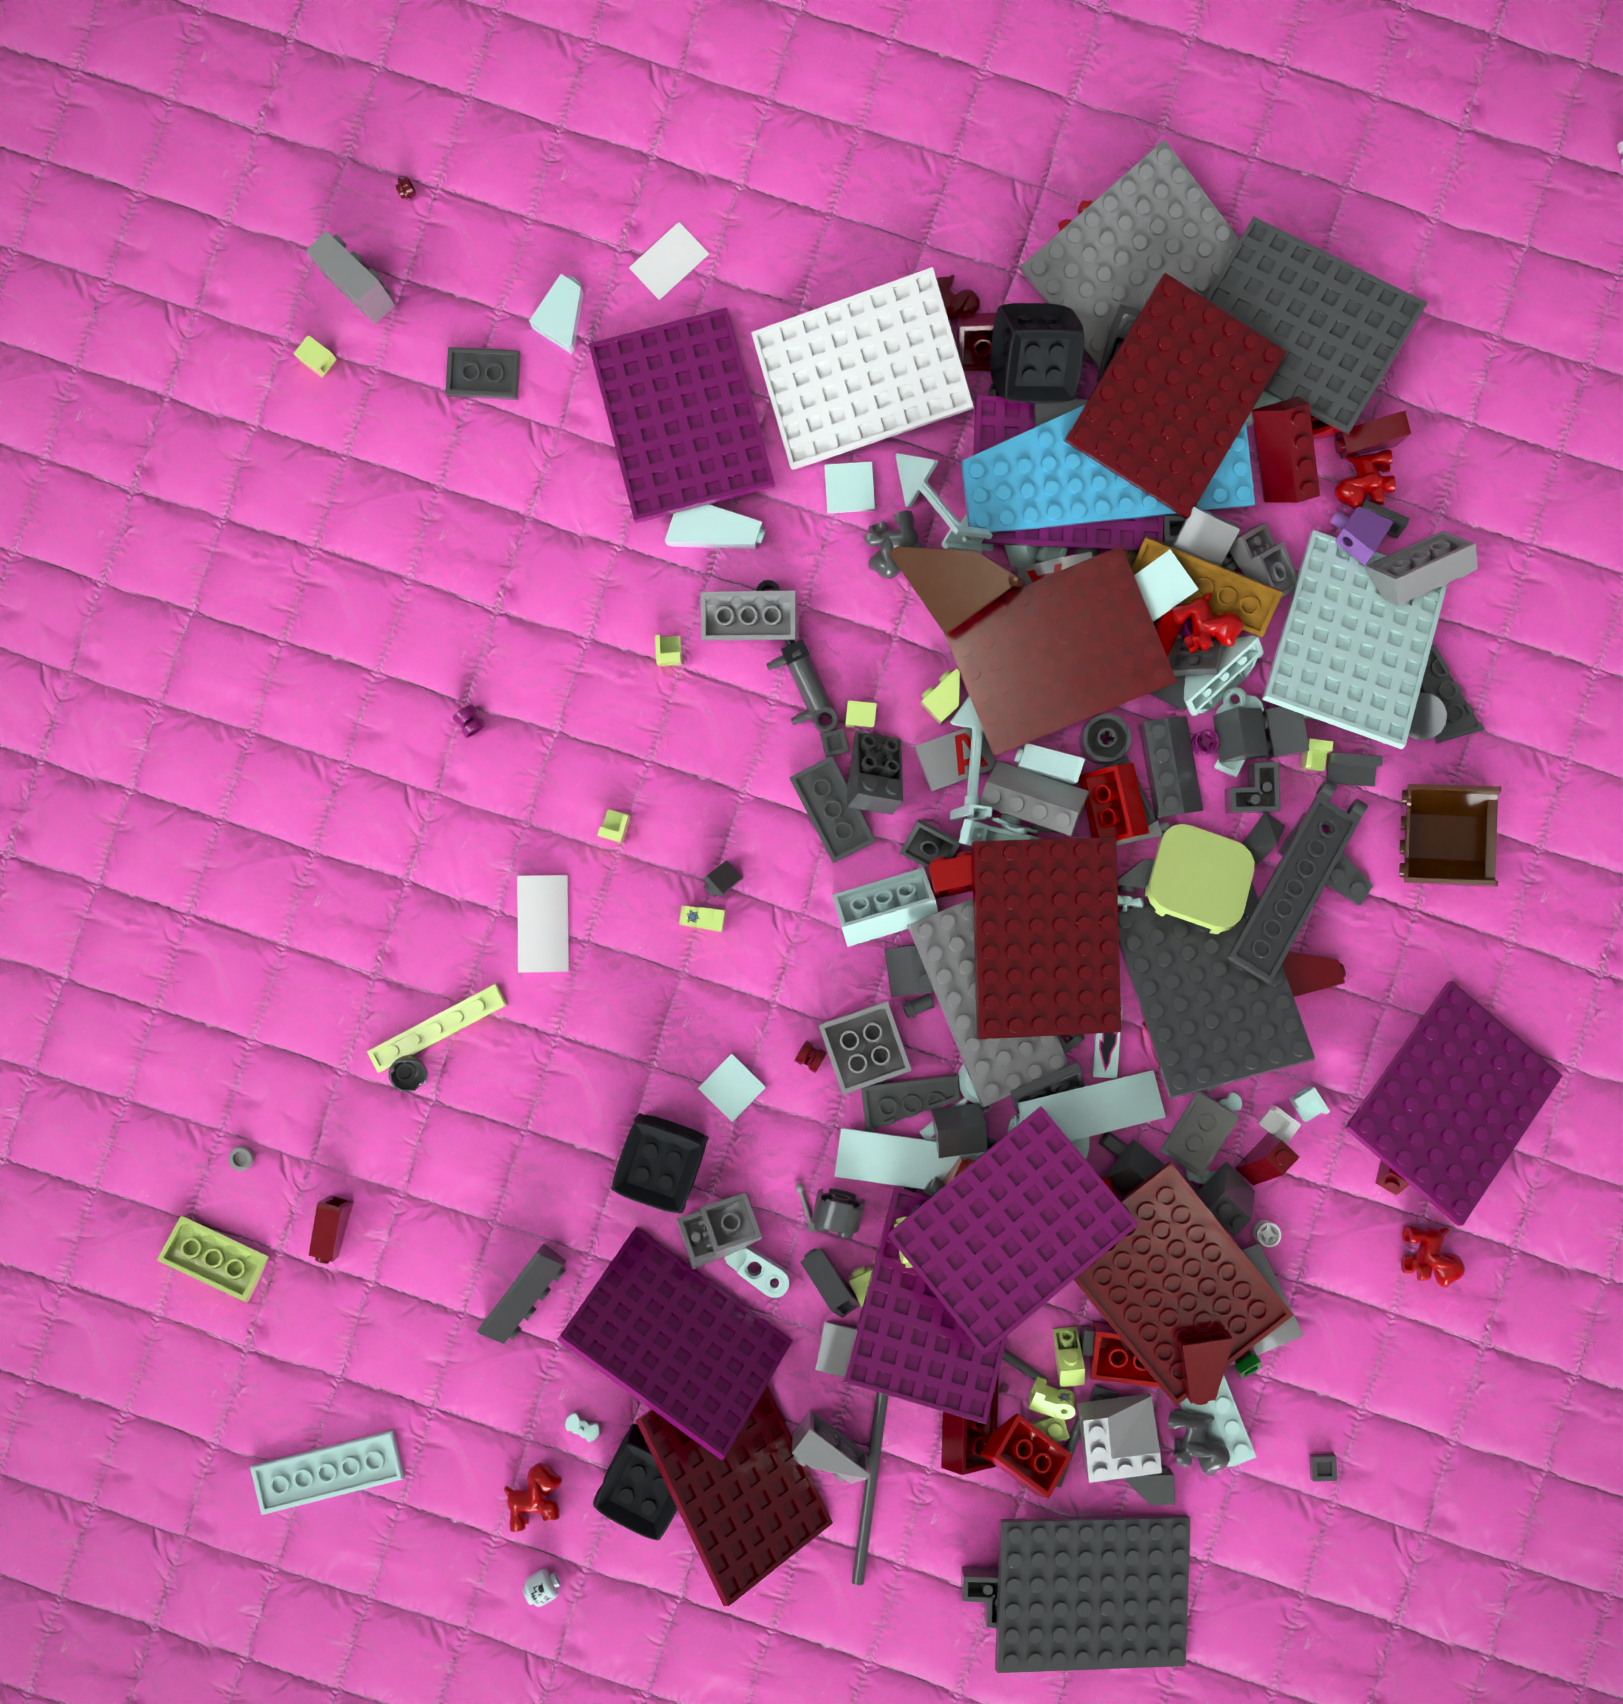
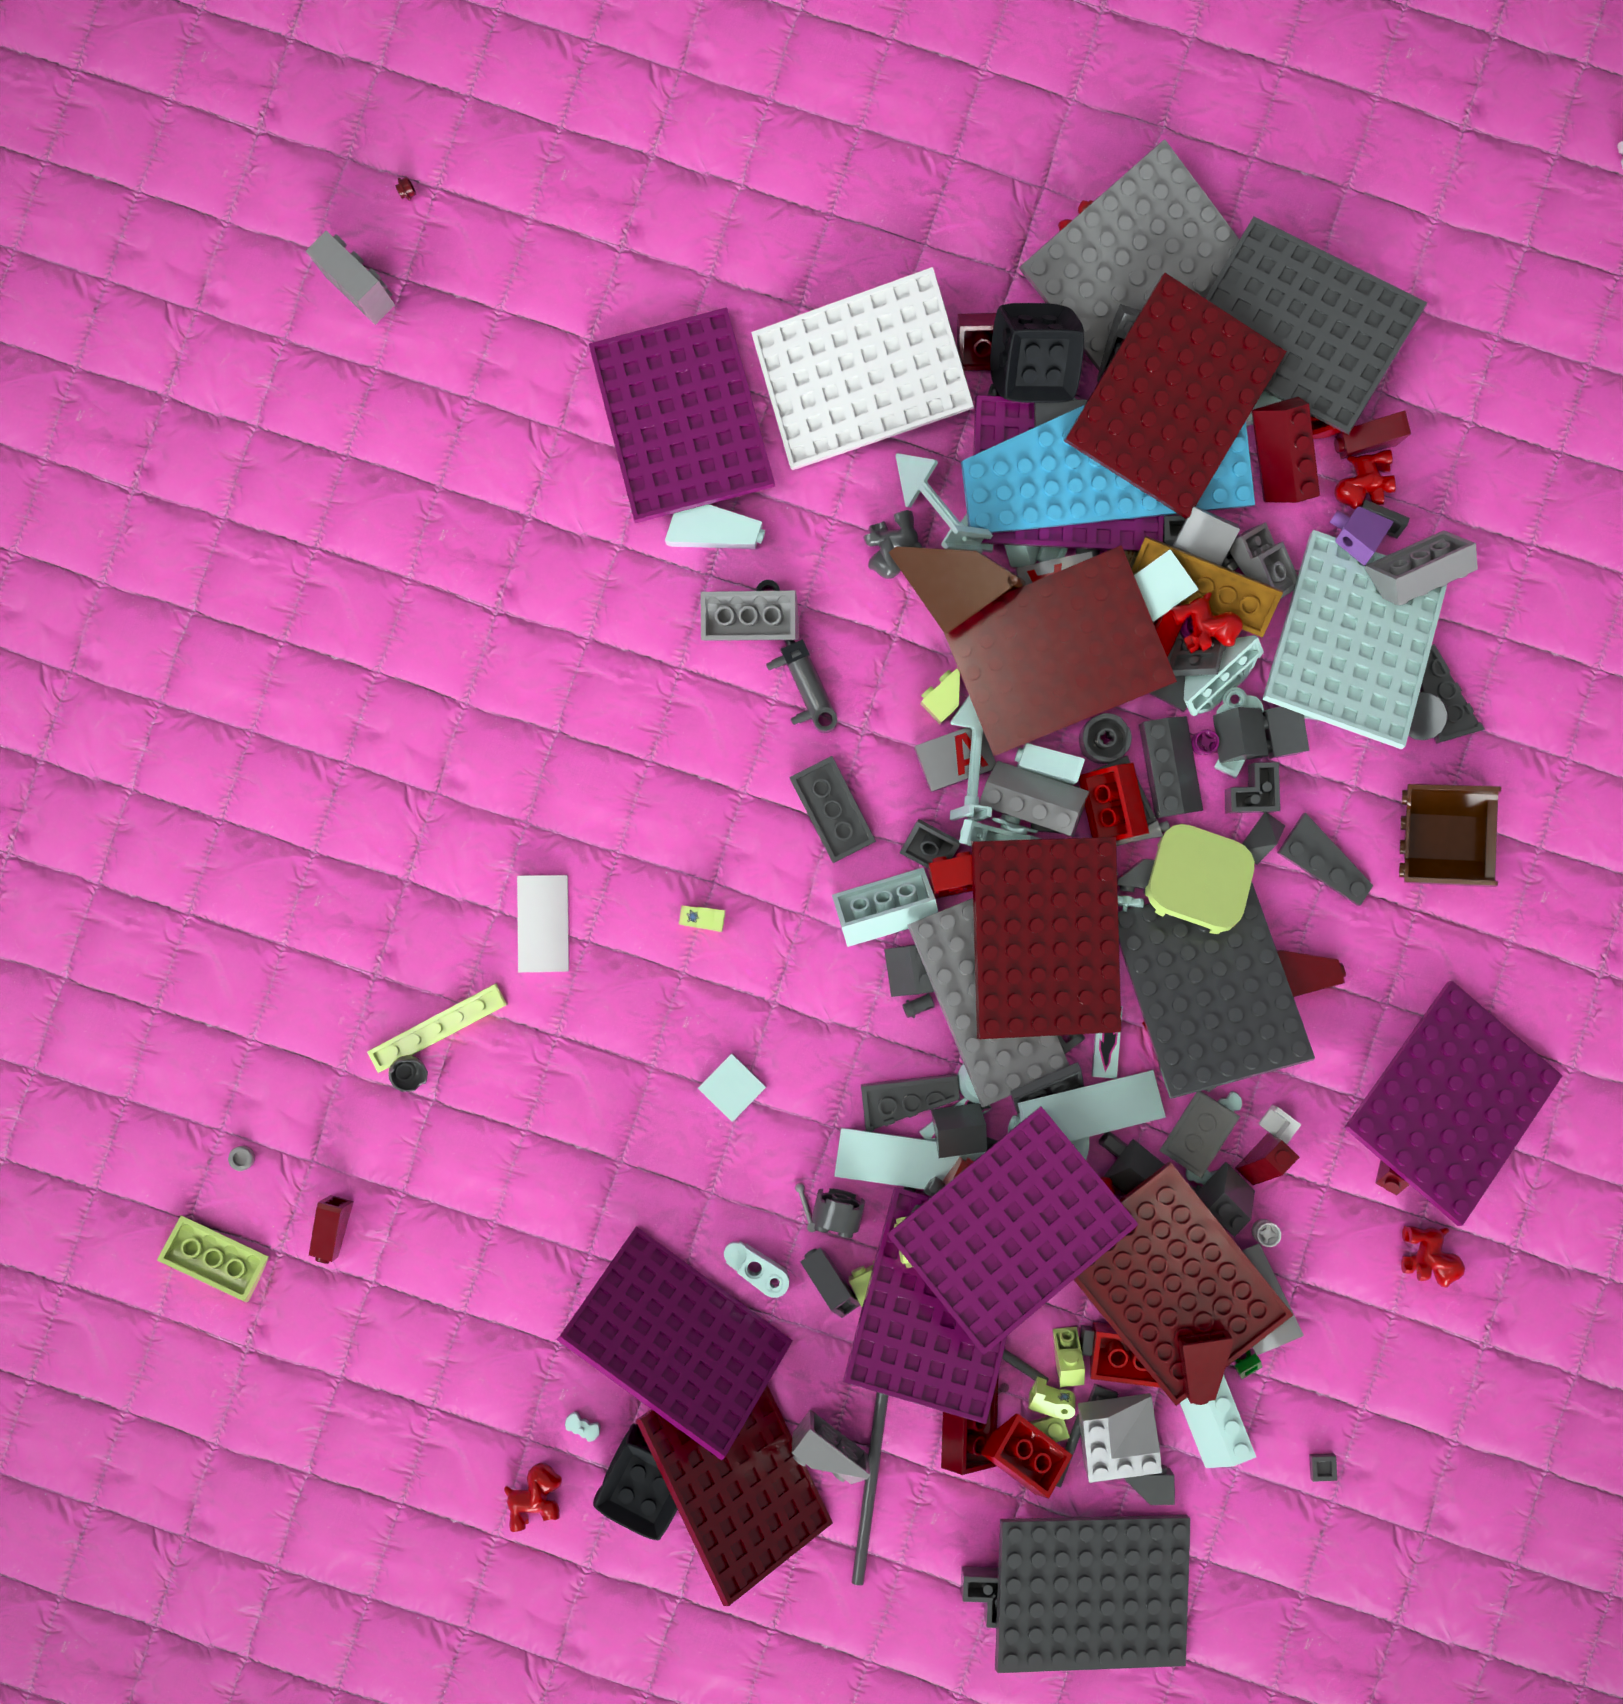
light aqua tile [250,1429,405,1515] -> none
yellowish green panel [293,336,337,378] -> none
dark grey tile [445,347,521,400] -> none
magenta wheel [452,705,486,738] -> none
dark grey slope [477,1243,566,1344] -> none
light aqua head [522,1568,561,1607] -> none
light aqua slope [529,274,584,354] -> none
yellowish green panel [597,809,631,843] -> none
black piece [611,1113,709,1214] -> none
white sticker [629,222,709,300] -> none
yellowish green panel [655,634,682,666] -> none
light grey slope [677,1192,762,1269] -> none
dark grey slope [703,860,743,898] -> none
dark red wheel [794,1040,827,1073] -> none
light grey slope [815,1321,857,1377] -> none
light grey slope [818,1000,912,1095] -> none
dark grey tile [820,728,849,758] -> none
light aqua tile [824,462,875,514] -> none
yellowish green panel [845,700,877,728] -> none
dark grey slope [847,731,903,815] -> none
dark red animal [937,275,980,320] -> none
dark grey animal [1168,1409,1230,1476] -> none
dark grey hinge [1226,779,1368,984] -> none
light aqua panel [1288,1085,1330,1122] -> none
yellowish green panel [1300,738,1334,772] -> none
dark grey panel [1326,752,1383,787] -> none

